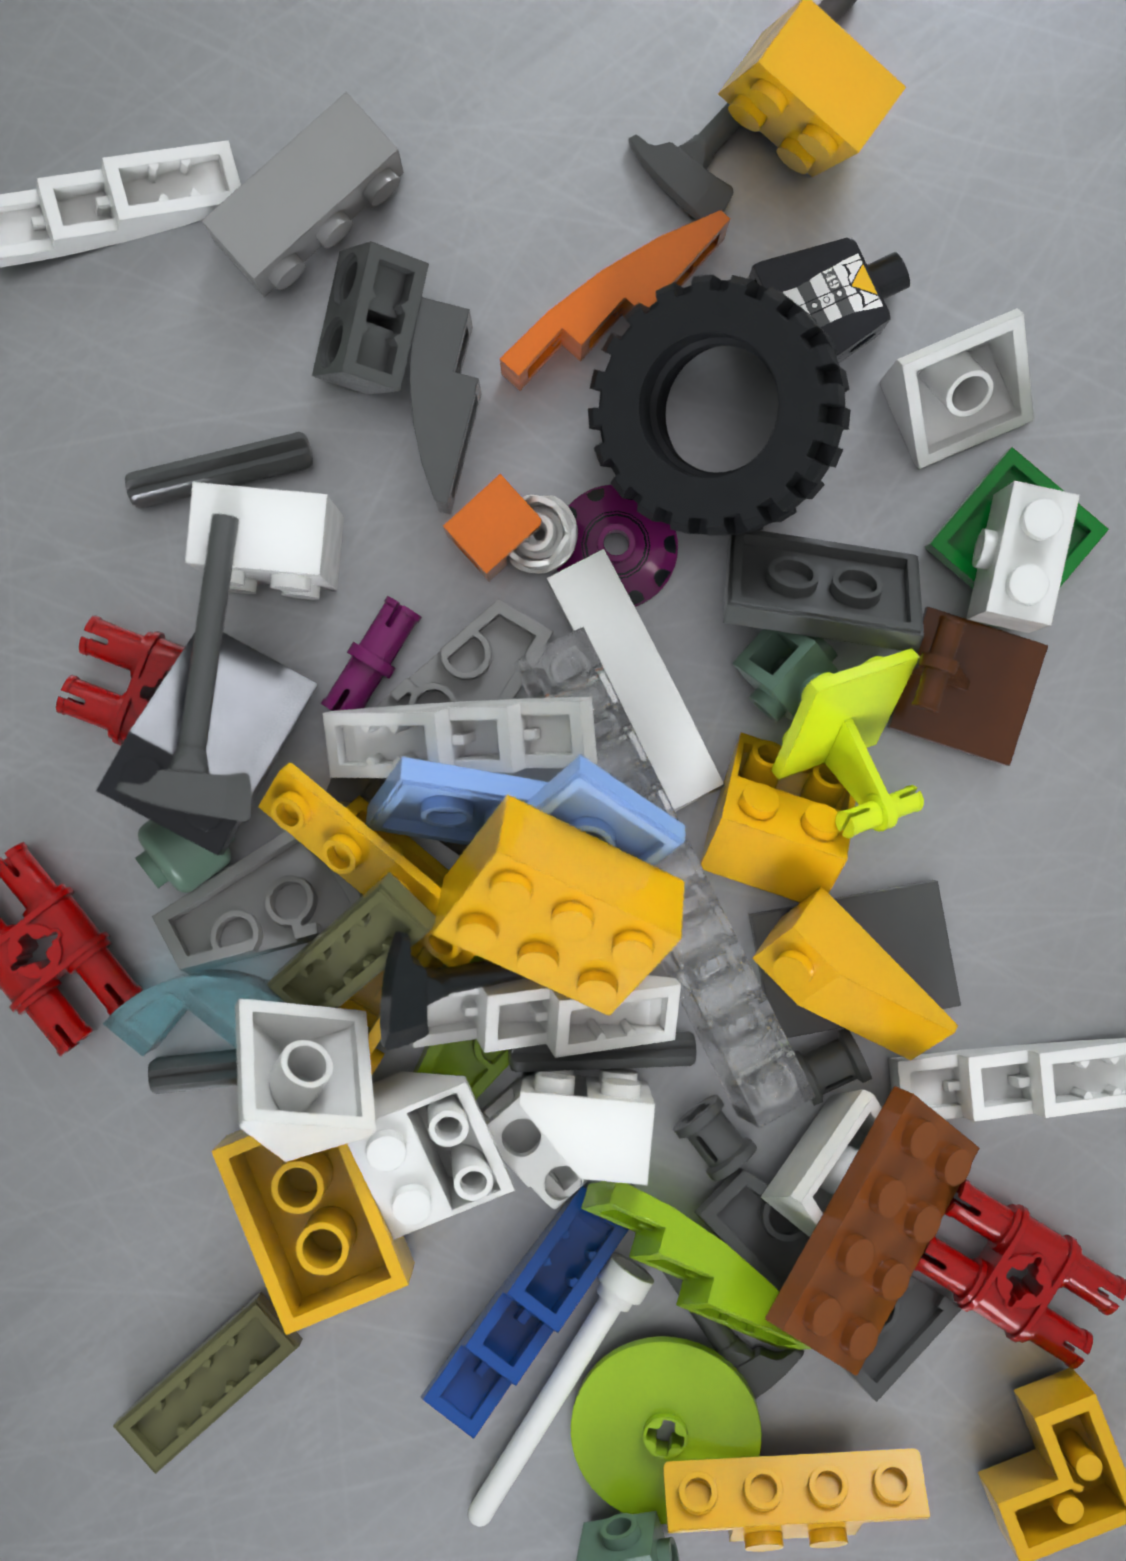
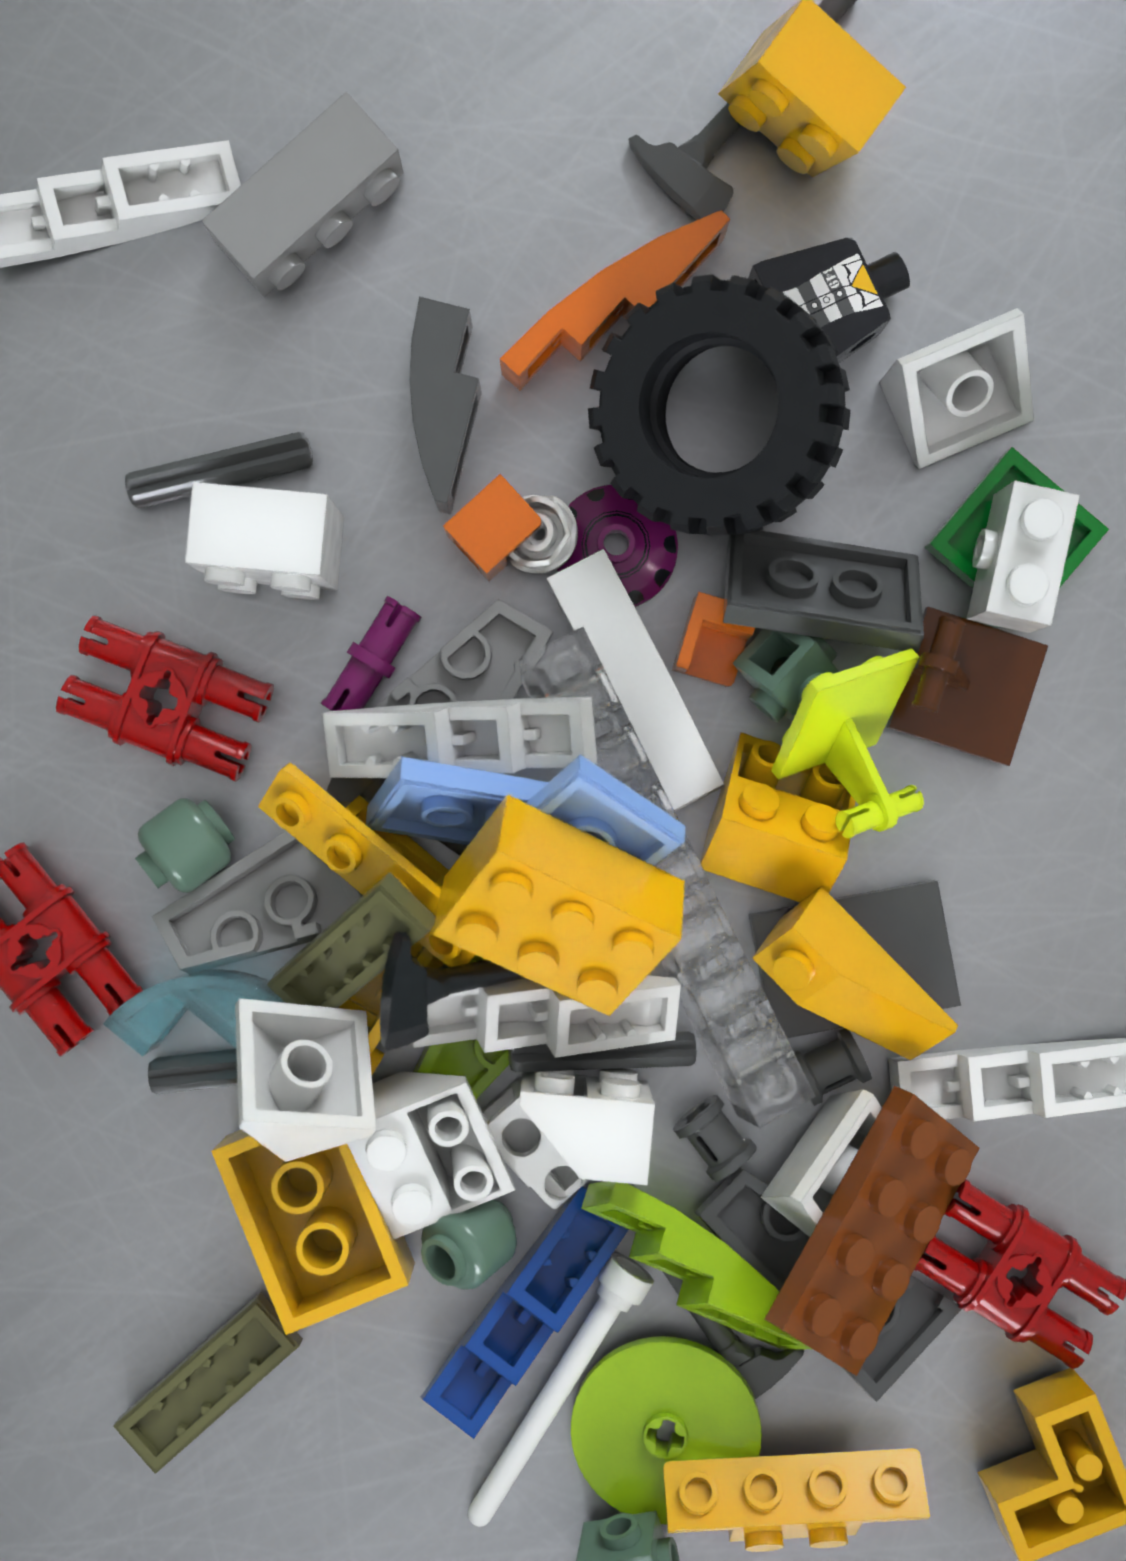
slope [96,632,318,856] -> none
dark grey piece [115,514,252,822] -> none
dark grey brick [312,241,429,395] -> none
none -> sand green head [421,1199,517,1290]
none -> orange panel [672,591,755,687]

